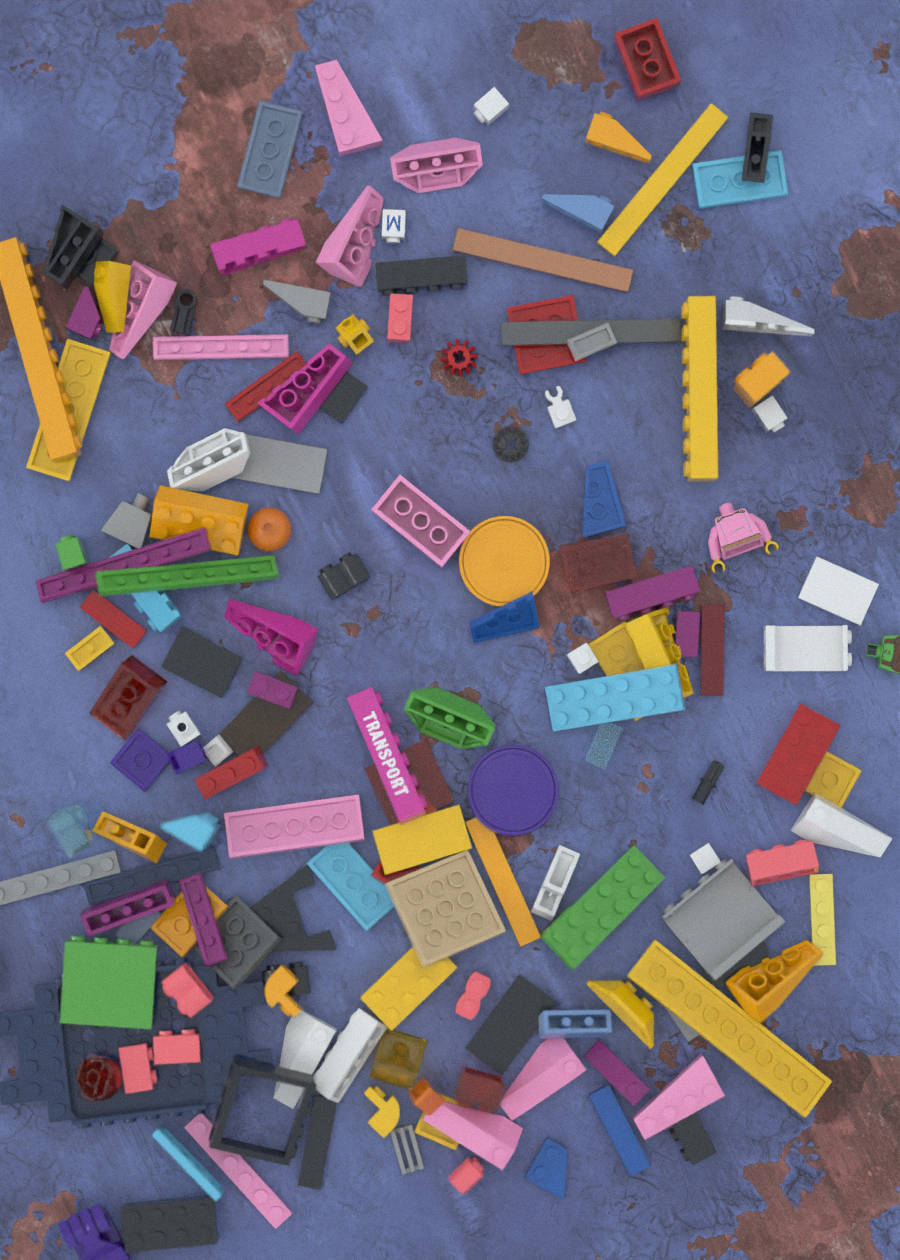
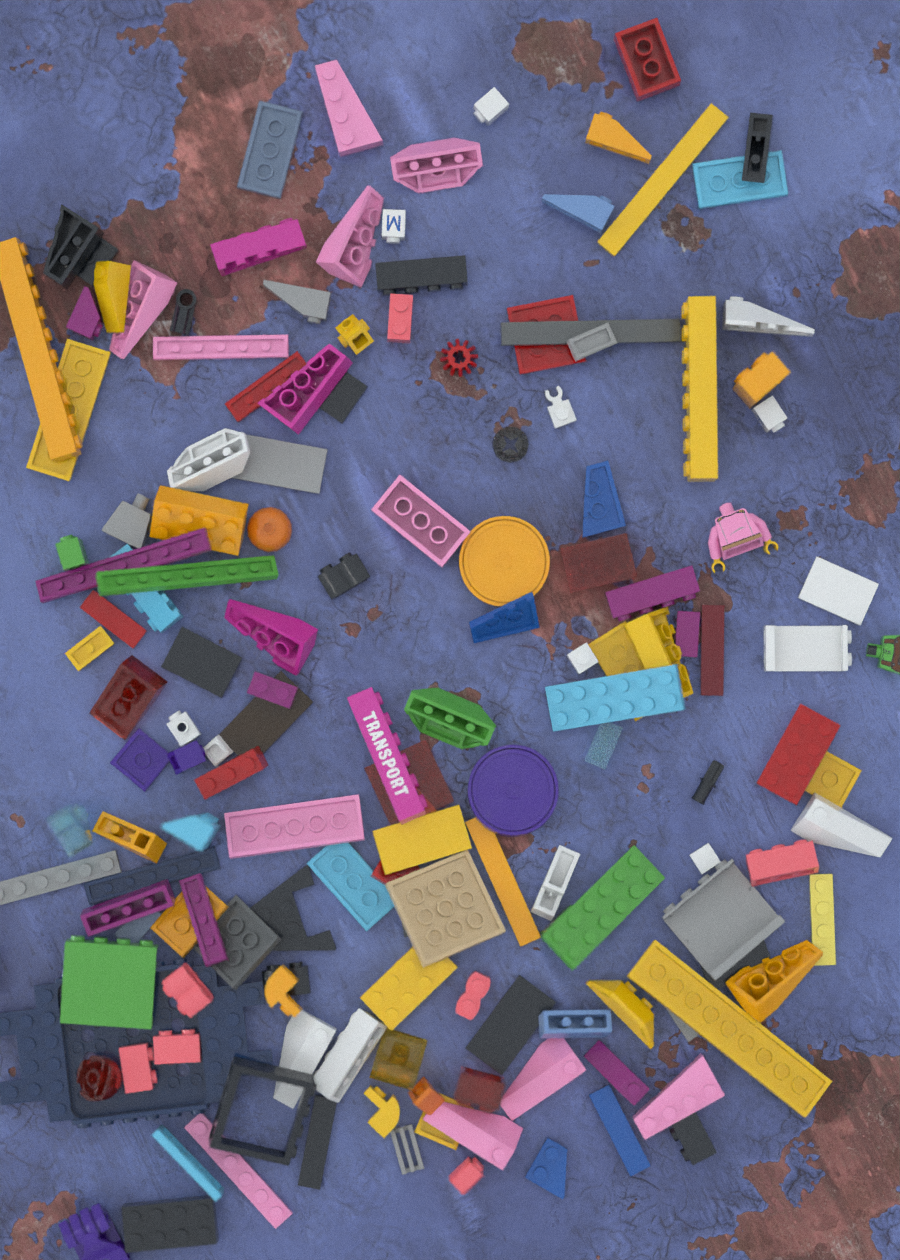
nougat tile [453,228,633,293] -> none

